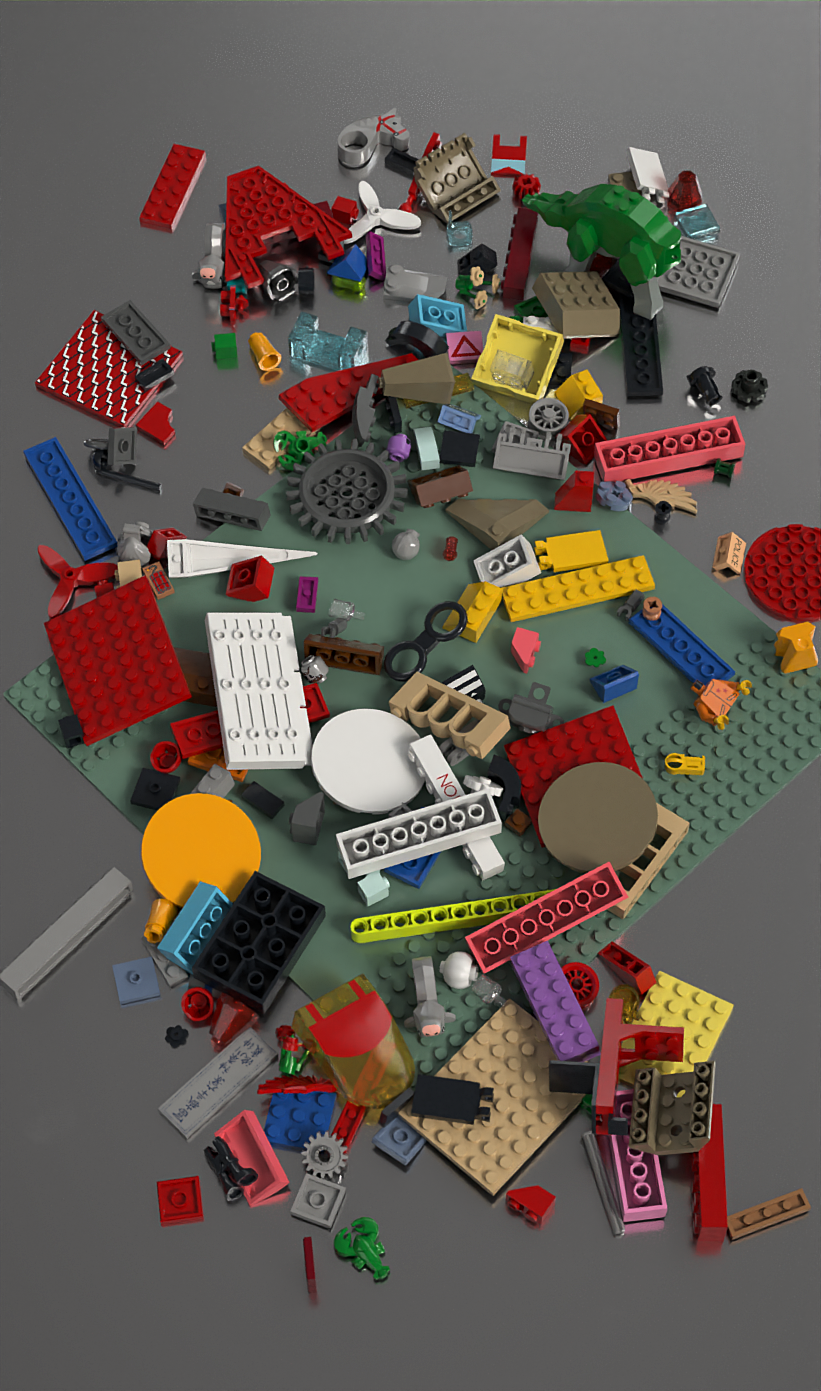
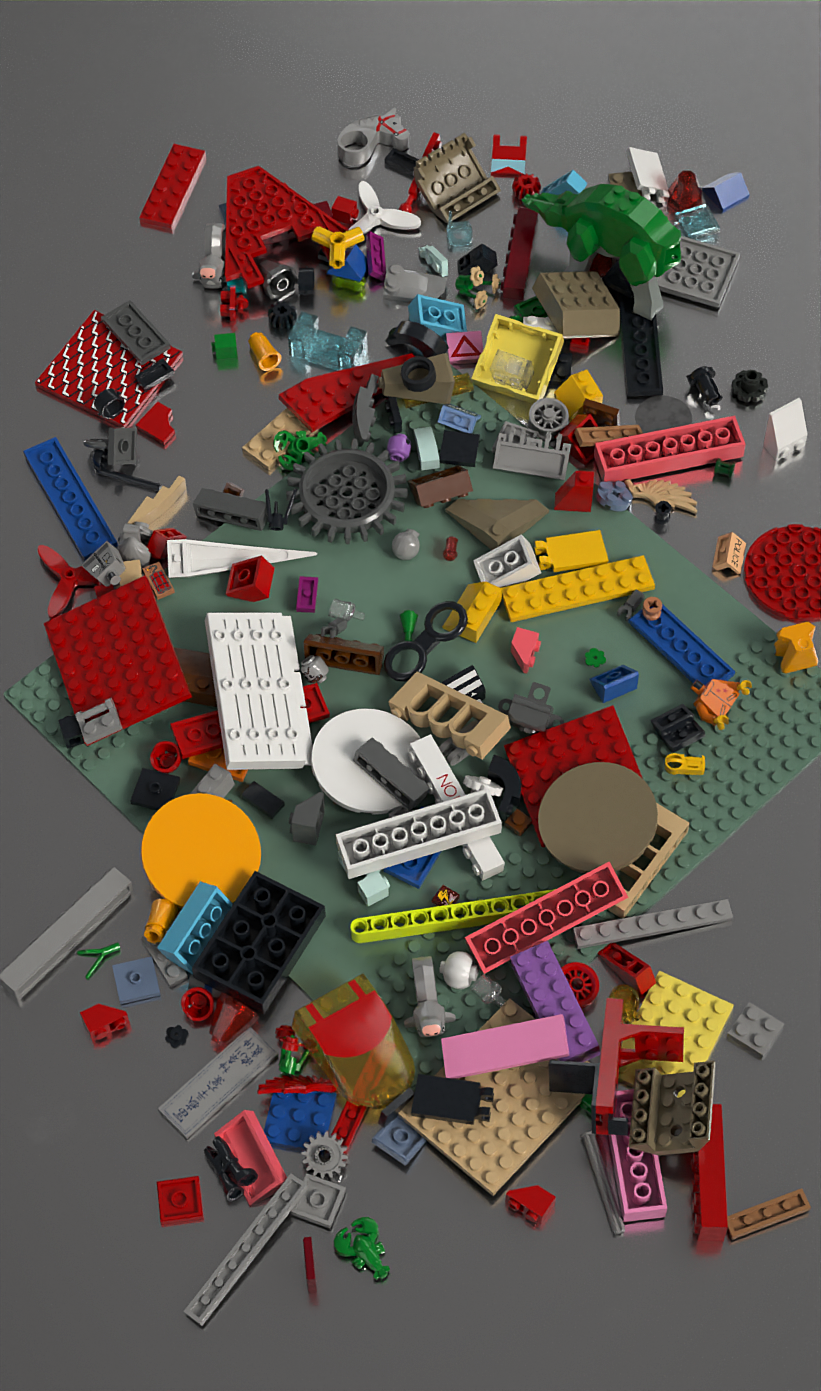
none -> light grey plate [75,698,123,745]
none -> green plant [77,942,120,979]
none -> red slope [80,1004,130,1041]
none -> light grey torso [82,541,126,587]
none -> black piece [94,388,125,419]
none -> tan slope [128,476,186,524]
none -> light grey plate [183,1174,309,1326]
none -> black plant [265,489,297,531]
none -> black gear [268,301,297,330]
none -> yellow piece [312,226,364,269]
none -> dark grey brick [353,737,430,811]
none -> green cone [399,610,418,641]
none -> black tyre [401,356,436,392]
none -> light aqua hinge [418,245,448,277]
none -> tile [432,885,460,906]
none -> bright pink tile [441,1014,570,1079]
none -> medium azure slope [540,170,587,195]
none -> light grey plate [572,899,733,949]
none -> medium nougat plate [574,425,643,447]
none -> flat silver sticker [635,395,692,434]
none -> black slope [651,704,705,753]
none -> slope [702,172,750,211]
none -> light grey plate [727,1002,784,1058]
none -> white slope [763,398,807,460]

